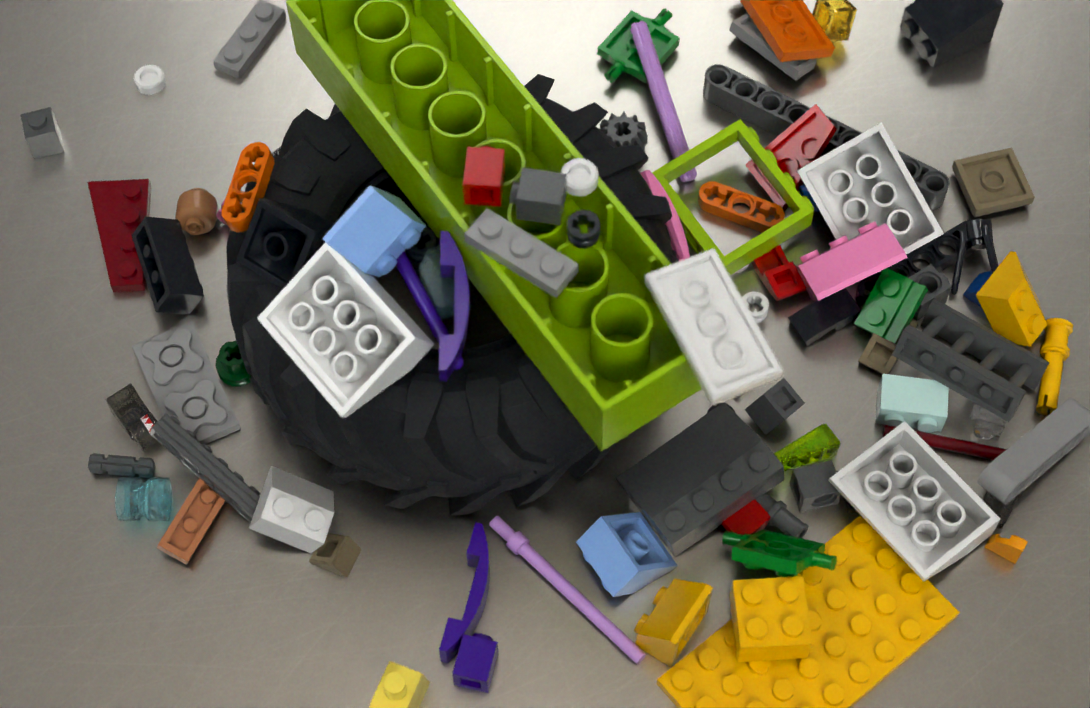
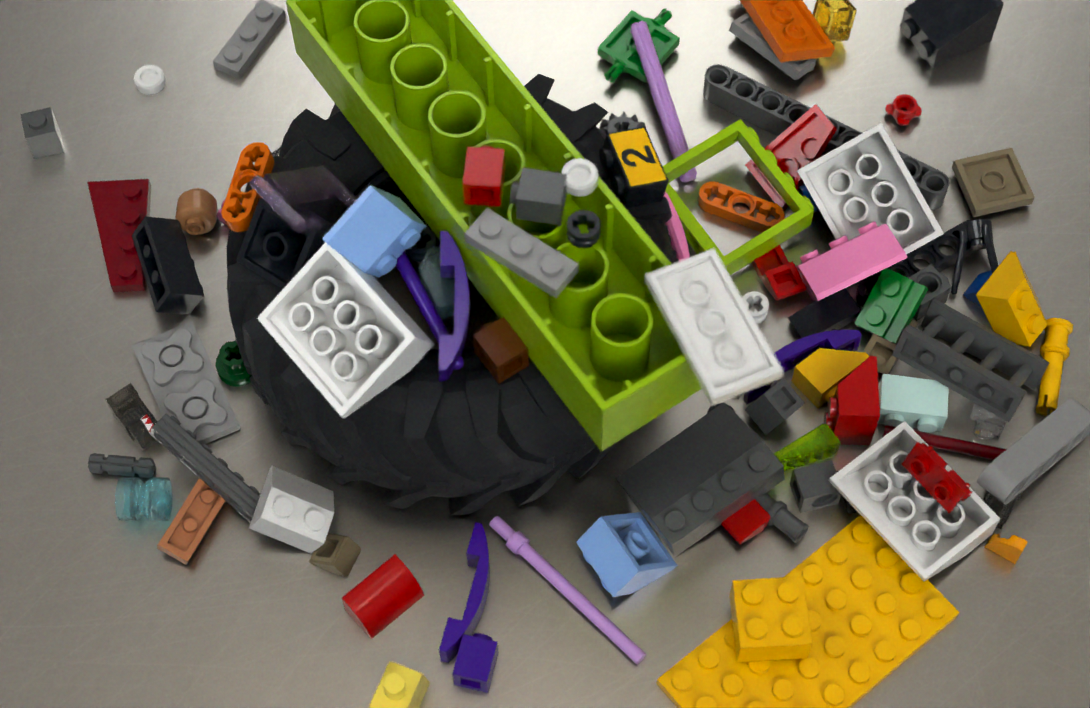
yellow slope [634,578,713,668] -> none
green plate [722,529,837,577] -> none
none -> plate [249,165,358,233]
none -> red brick [342,554,424,639]
none -> reddish brown brick [473,317,529,384]
none -> brick [599,126,669,208]
none -> dark purple slope [743,329,862,405]
none -> yellow slope [791,348,869,408]
none -> red slope [824,356,880,446]
none -> red plate [885,94,922,126]
none -> red hinge [902,442,972,513]

